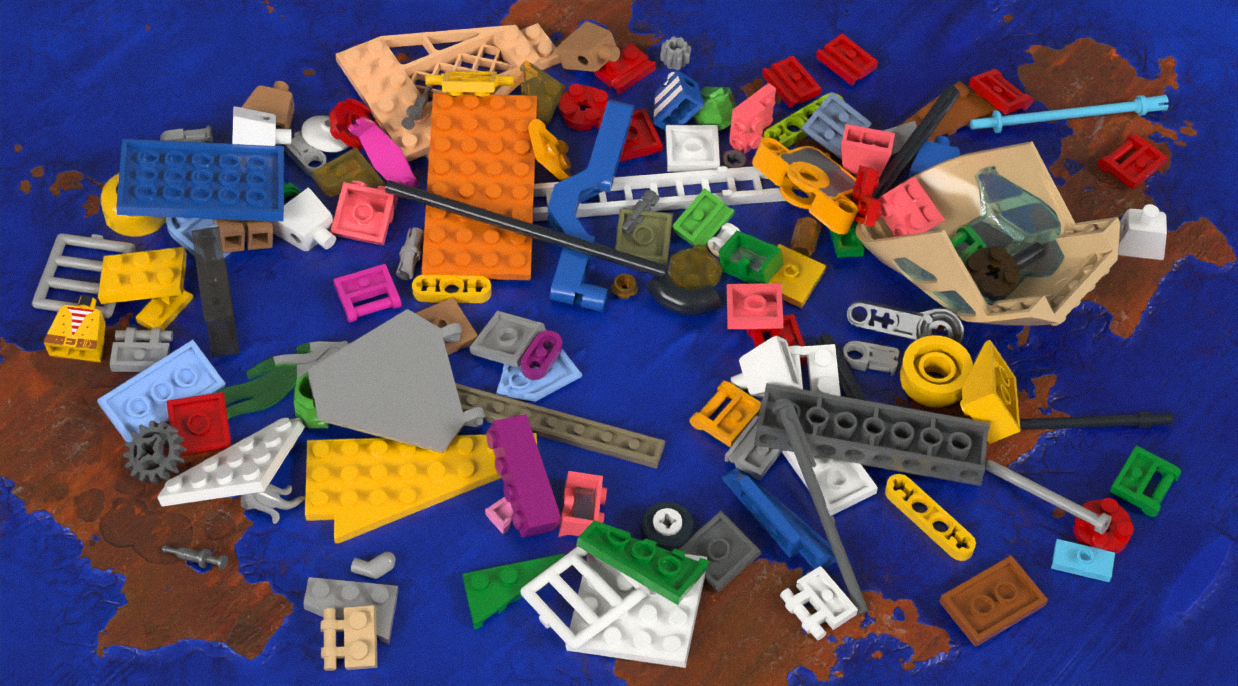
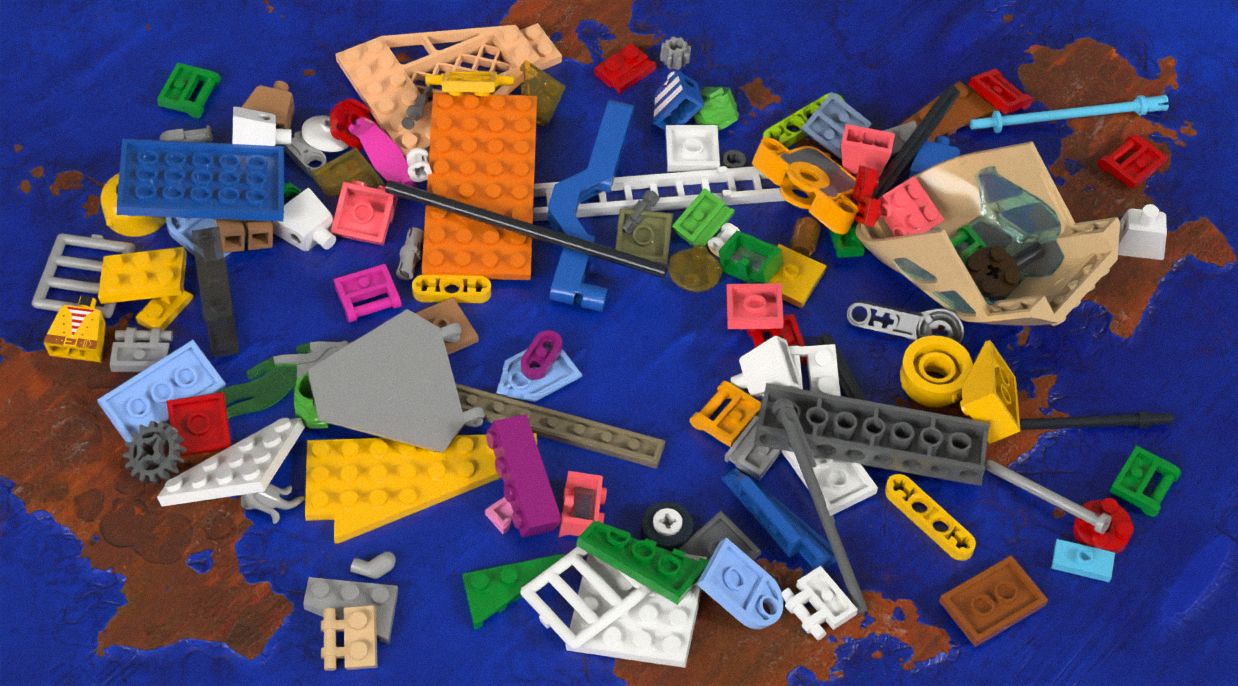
dark grey piece [162,545,228,570] -> none
light grey plate [469,311,546,368] -> none
light orange plate [528,119,571,181] -> none
medium nougat torso [556,21,620,72] -> none
red plate [559,84,608,131] -> none
red plate [597,108,663,162] -> none
pearl gold plate [611,273,638,299] -> none
black cylinder [646,274,721,316] -> none
coral plate [729,83,776,155] -> none
red plate [762,55,821,108] -> none
red plate [816,34,878,86] -> none
light grey piece [842,341,899,376] -> none
none -> green plate [157,63,221,119]
none -> white bush [406,148,432,182]
none -> light blue tile [697,538,783,629]

